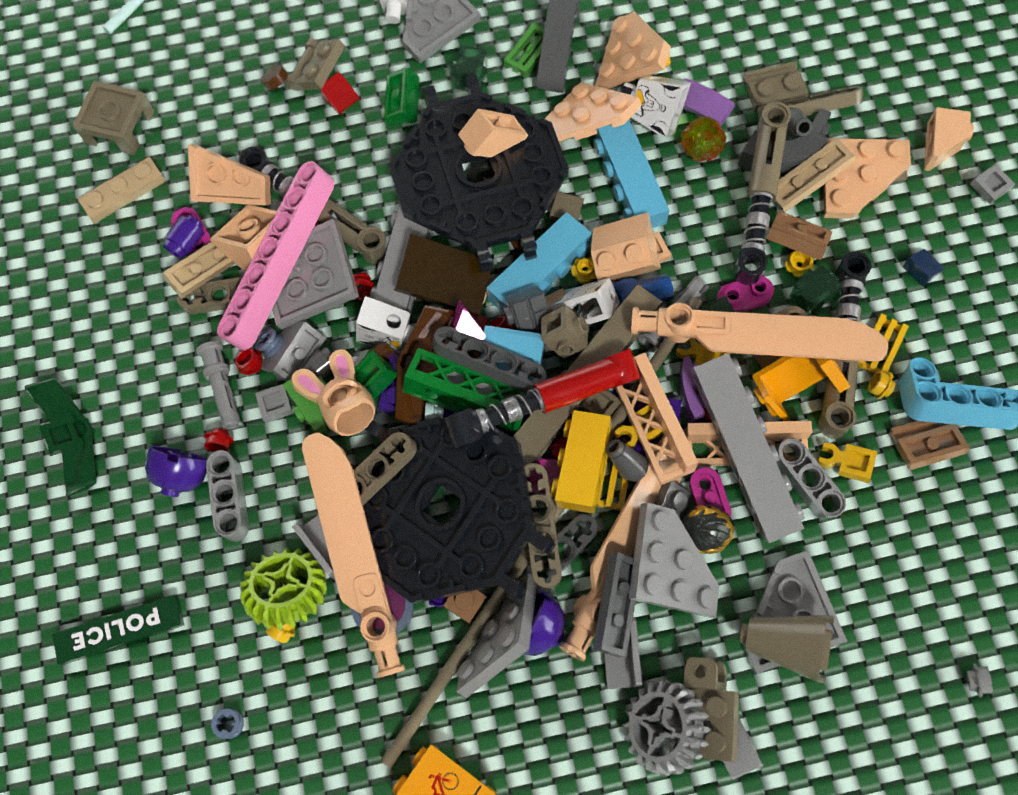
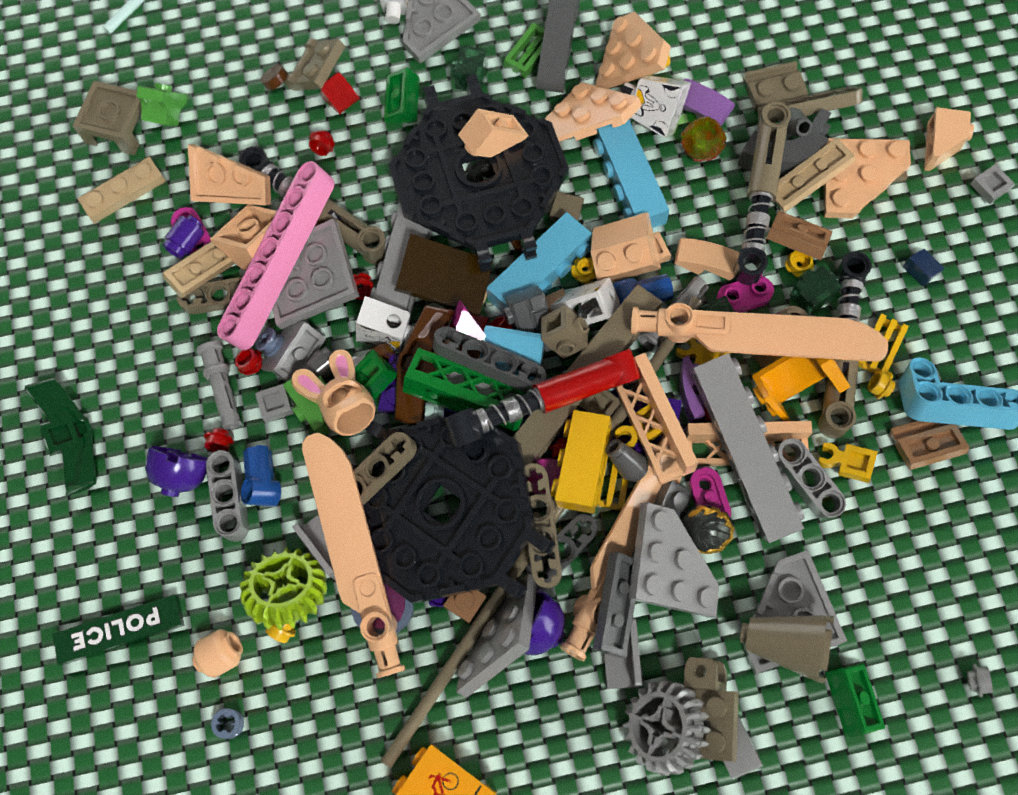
none -> bright green brick [136,83,188,126]
none -> light nougat head [192,629,243,678]
none -> blue piece [241,445,281,507]
none -> red plate [309,130,335,156]
none -> light nougat slope [674,238,739,281]
none -> green slope [826,663,886,738]

